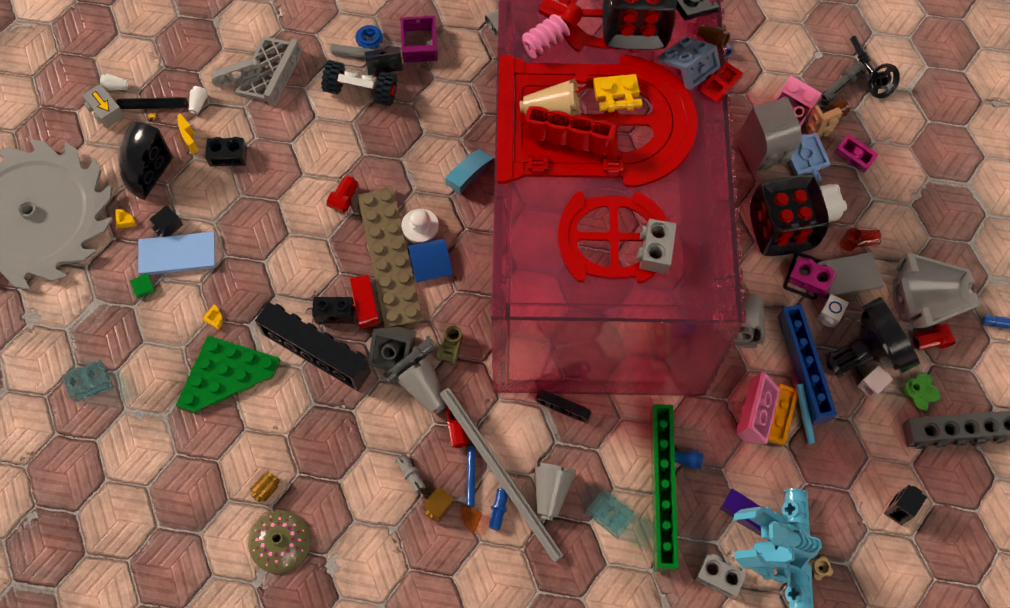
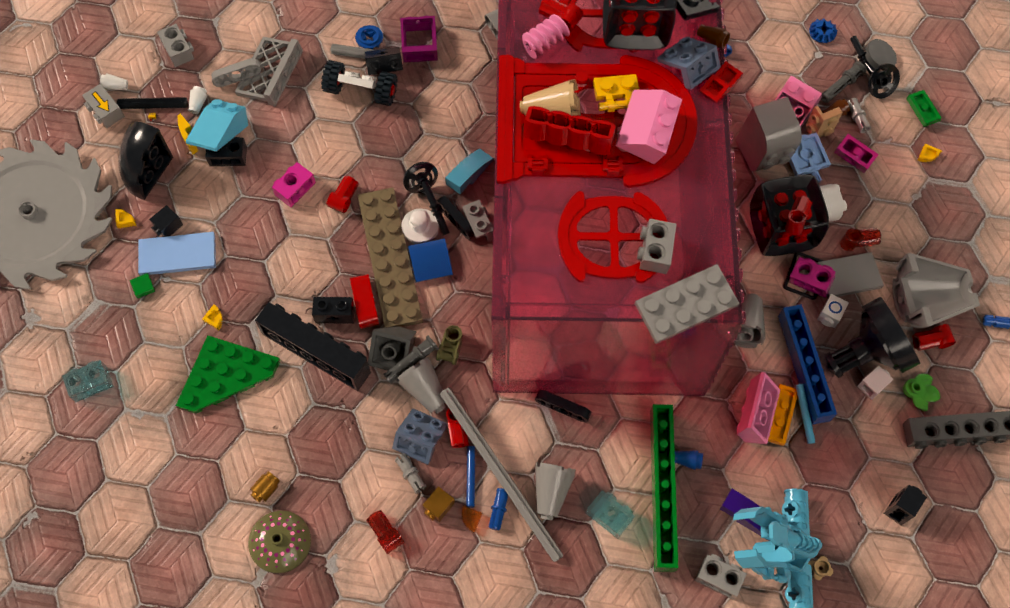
none -> light grey brick [157,24,194,67]
none -> medium azure slope [186,99,248,152]
none -> dark pink brick [272,162,316,208]
none -> clear red piece [366,510,404,554]
none -> sand blue bracket [392,409,448,465]
none -> black dish [403,162,450,236]
none -> black beam [436,195,475,240]
none -> light grey bracket [462,200,496,242]
none -> bright pink slope [615,90,682,164]
none -> light grey plate [634,264,740,344]
none -> red piece [785,196,813,236]
none -> blue gear [809,18,838,43]
none -> light grey pin [847,98,871,133]
none -> dark grey tile [865,39,897,71]
none -> green plate [906,90,942,127]
none -> yellow tile [917,144,942,162]

